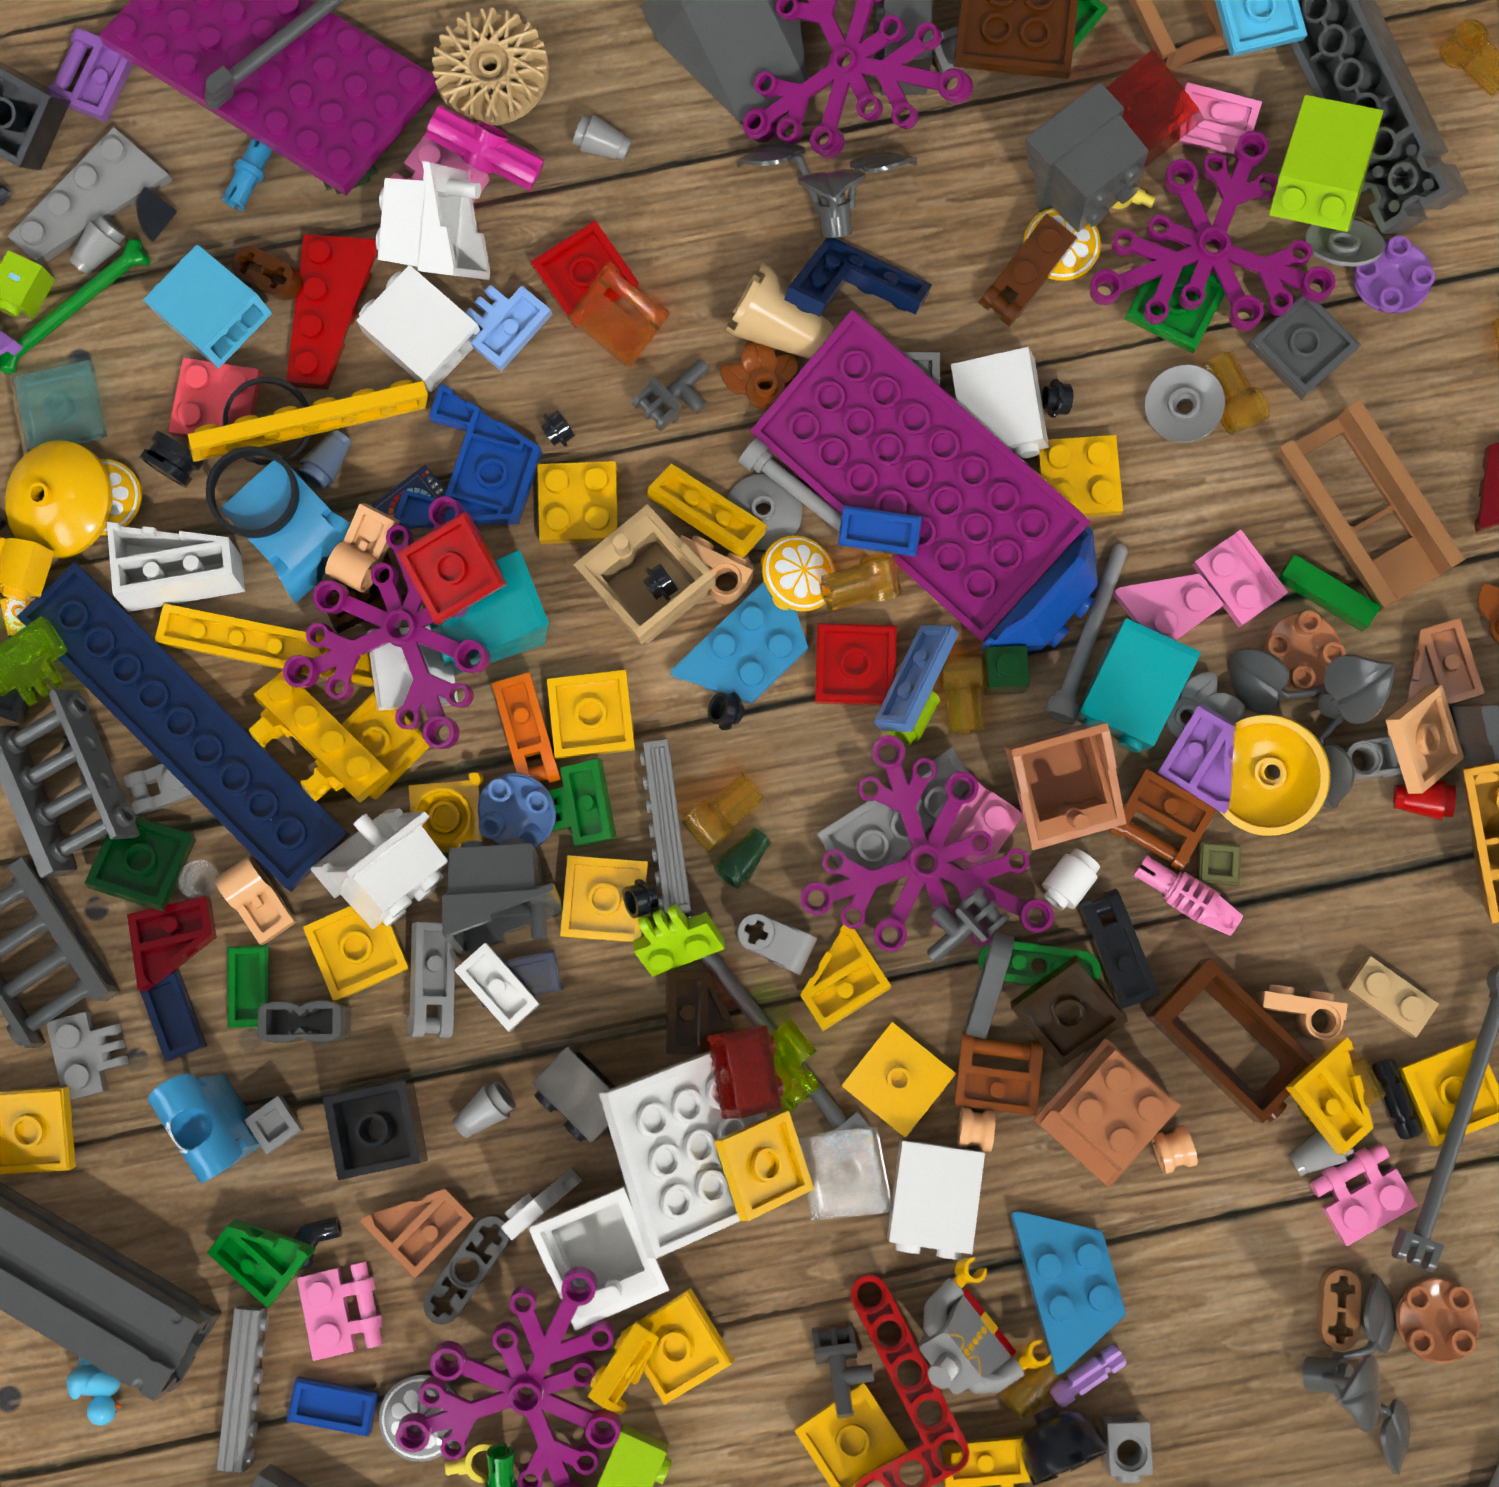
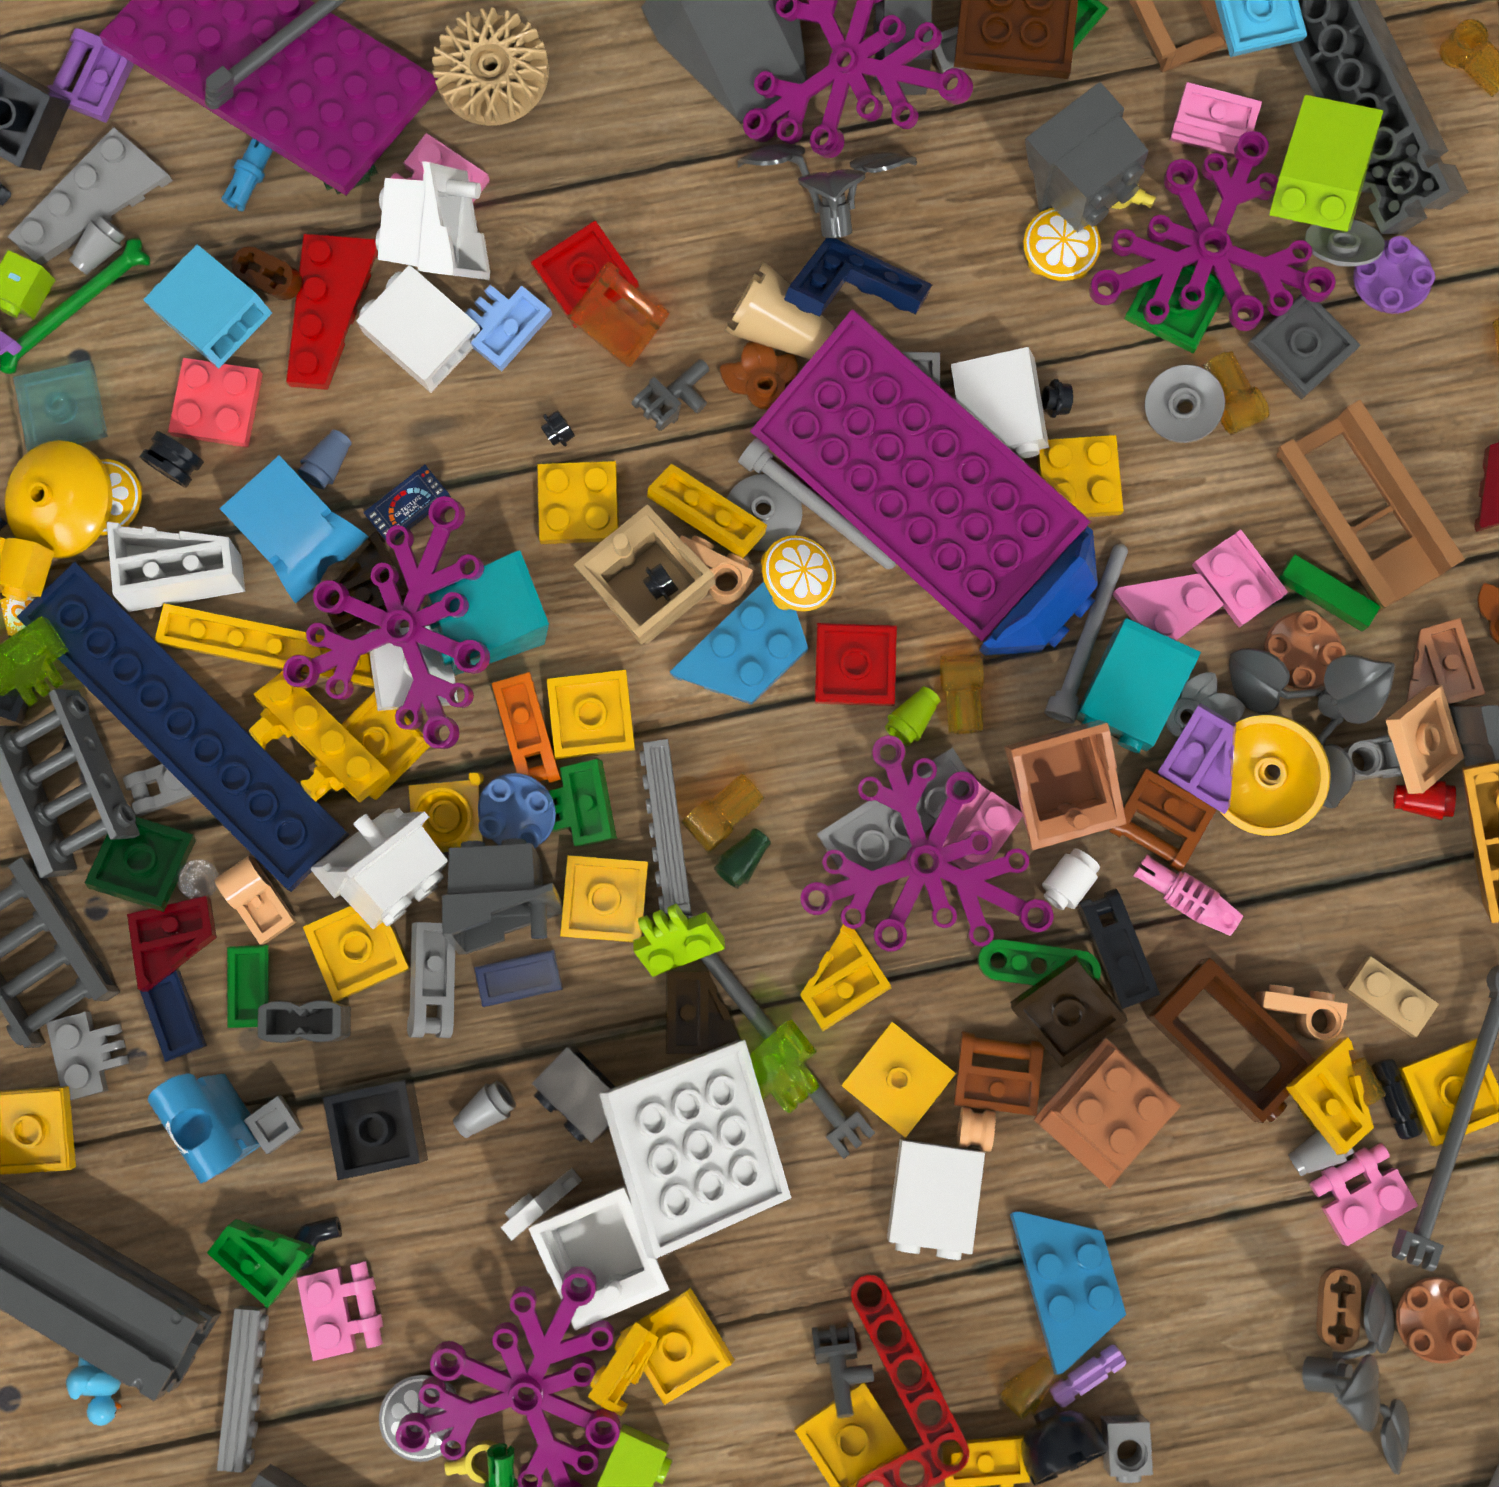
black tile [137,186,177,243] -> none
yellow plate [187,380,428,462] -> none
black tyre [206,446,299,538] -> none
black tyre [223,377,310,465] -> none
blue tile [287,1376,379,1436] -> none
light nougat plate [325,503,400,594] -> none
nougat wing [359,1187,476,1279] -> none
blue wing [394,385,542,529] -> none
red tile [396,512,508,625] -> none
dark grey beam [423,1215,511,1325] -> none
dark pink piece [425,104,545,191] -> none
white plate [454,943,541,1032] -> none
light grey cone [572,114,632,161] -> none
black plate [623,879,658,918] -> none
clear red brick [707,1025,784,1119] -> none
black plate [708,692,744,730] -> none
yellow plate [714,1110,814,1221] -> none
light grey piece [737,914,817,976] -> none
clear plate [798,1127,893,1220] -> none
clear yellow piece [819,552,902,611] -> none
blue tile [838,506,923,557] -> none
medium blue tile [874,625,958,732] -> none
light grey torso [919,1257,1052,1394] -> none
dark grey arm [927,886,1009,963] -> none
dark grey beam [965,931,1014,1039] -> none
reddish brown plate [979,214,1078,327] -> none
dark green brick [982,646,1029,695] -> none
clear red brick [1106,49,1204,168] -> none
light nougat wheel [1152,1125,1198,1174] -> none
olive tile [1196,842,1241,886] -> none

